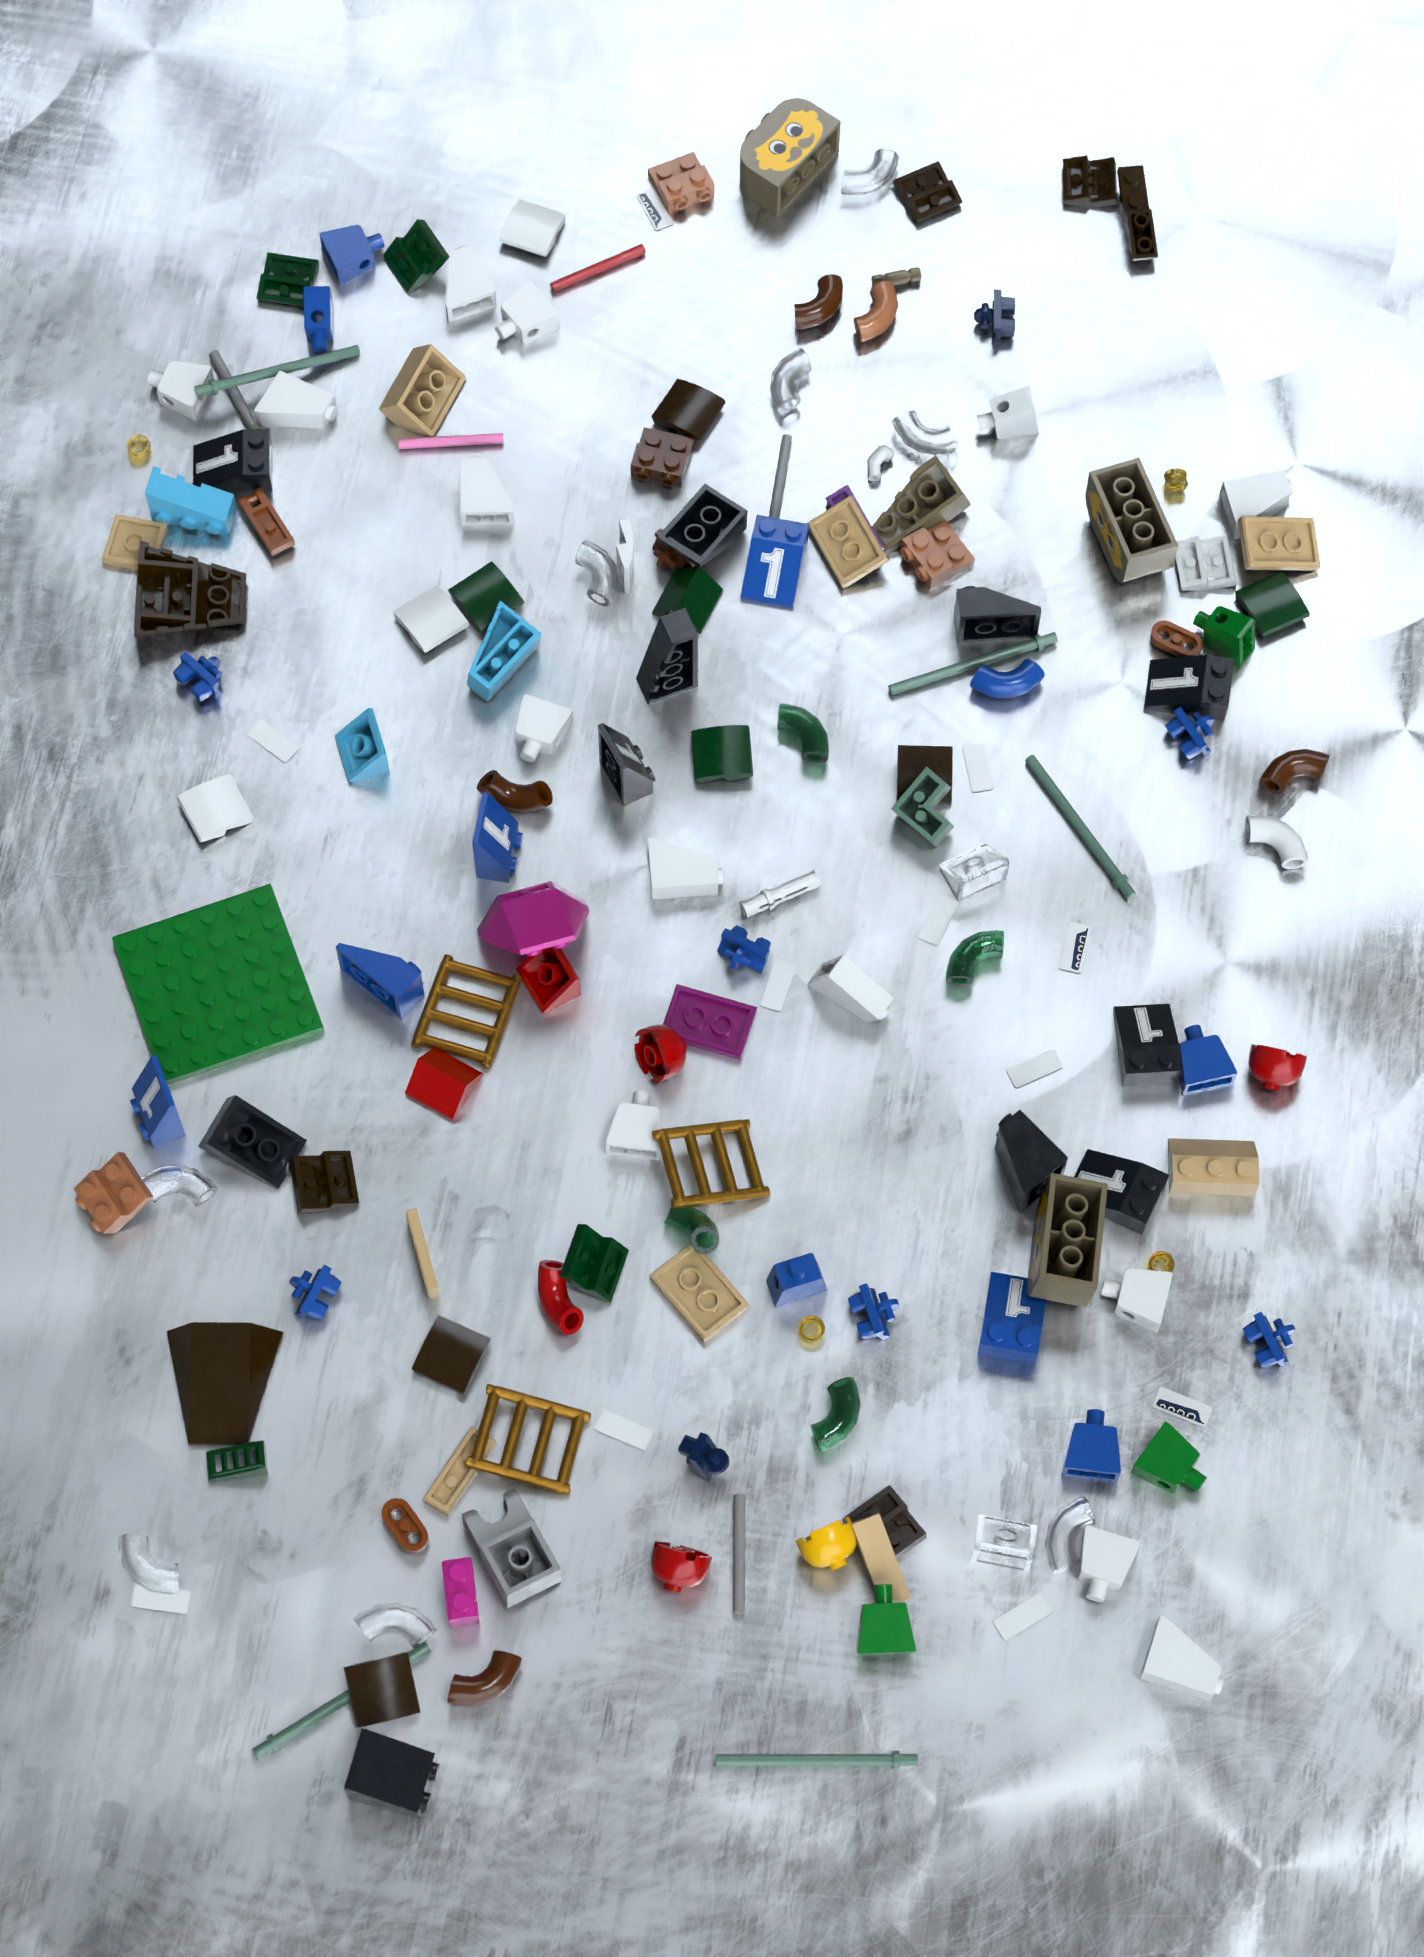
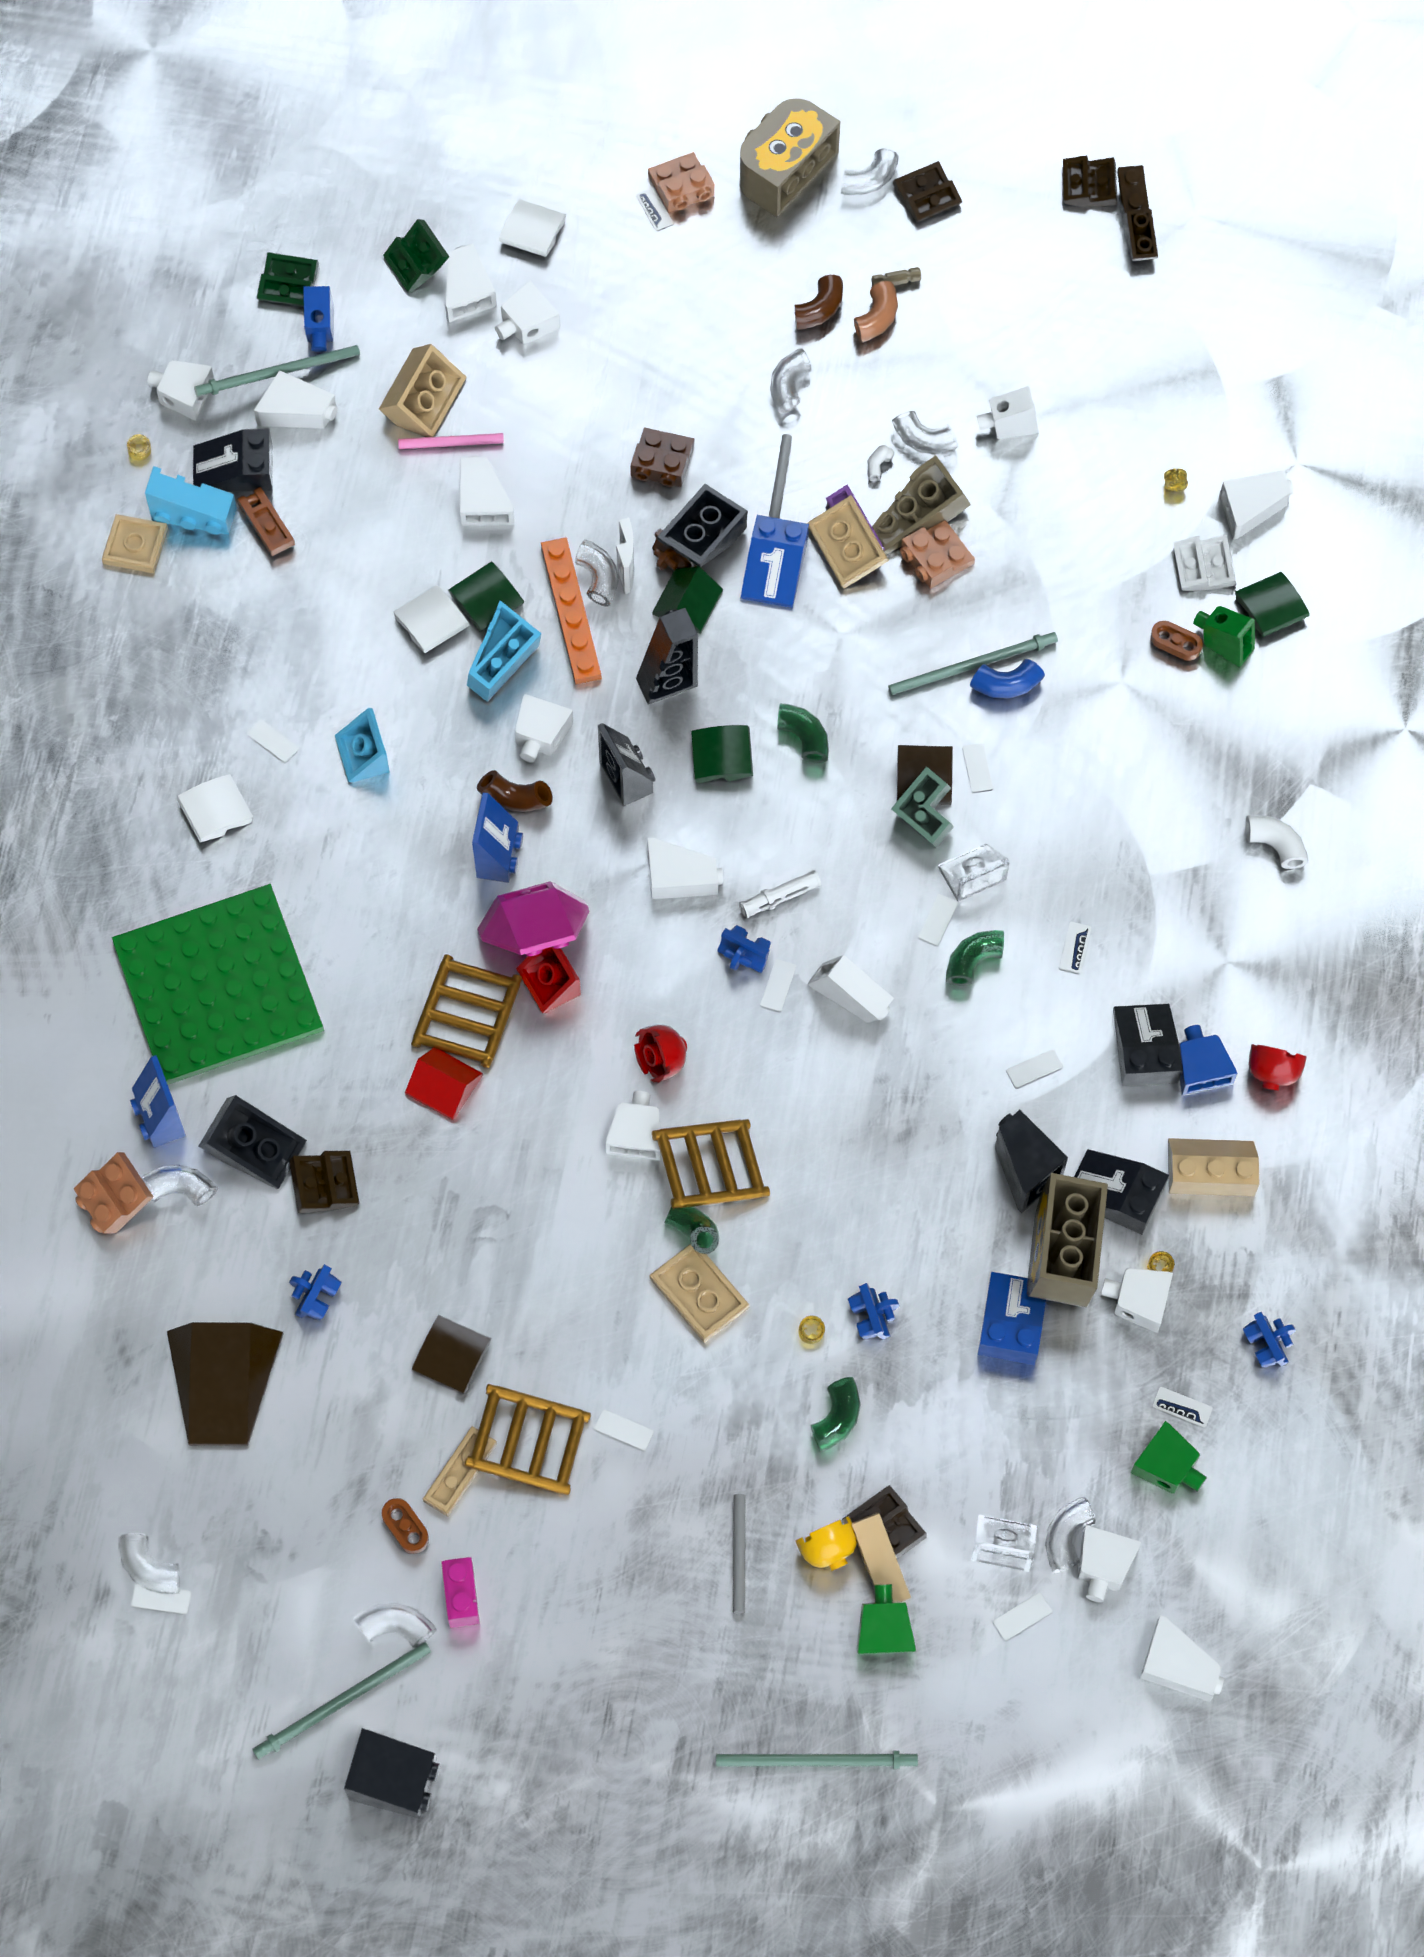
dark brown wedge [134,540,246,637] -> none
blue hips [173,651,222,702] -> none
dark green slope [206,1440,268,1482] -> none
light grey bar [209,350,260,429] -> none
torso [319,225,385,285] -> none
blue slope [336,943,425,1020] -> none
dark brown slope [344,1652,420,1727] -> none
tan tile [406,1208,440,1299] -> none
reddish brown cylinder [447,1650,522,1706] -> none
light grey brick [462,1489,561,1608] -> none
red cylinder [538,1260,584,1335] -> none
bar [550,244,646,292] -> none
dark green slope [559,1224,629,1302] -> none
red cylinder [650,1541,712,1593] -> none
dark brown slope [651,378,726,441] -> none
magenta tile [663,984,757,1060] -> none
dark blue hips [678,1432,730,1482] -> none
blue torso [766,1253,828,1308] -> none
black slope [954,586,1042,643] -> none
dark blue hips [974,289,1015,343] -> none
sand green bar [1025,754,1136,900] -> none
blue torso [1062,1409,1121,1482] -> none
dark tan brick [1085,457,1178,583] -> none
black slope [1144,655,1234,721] -> none
blue hips [1165,707,1214,760] -> none
tan tile [1238,516,1321,571] -> none
reddish brown cylinder [1259,748,1330,794] -> none
none -> orange plate [541,537,602,685]

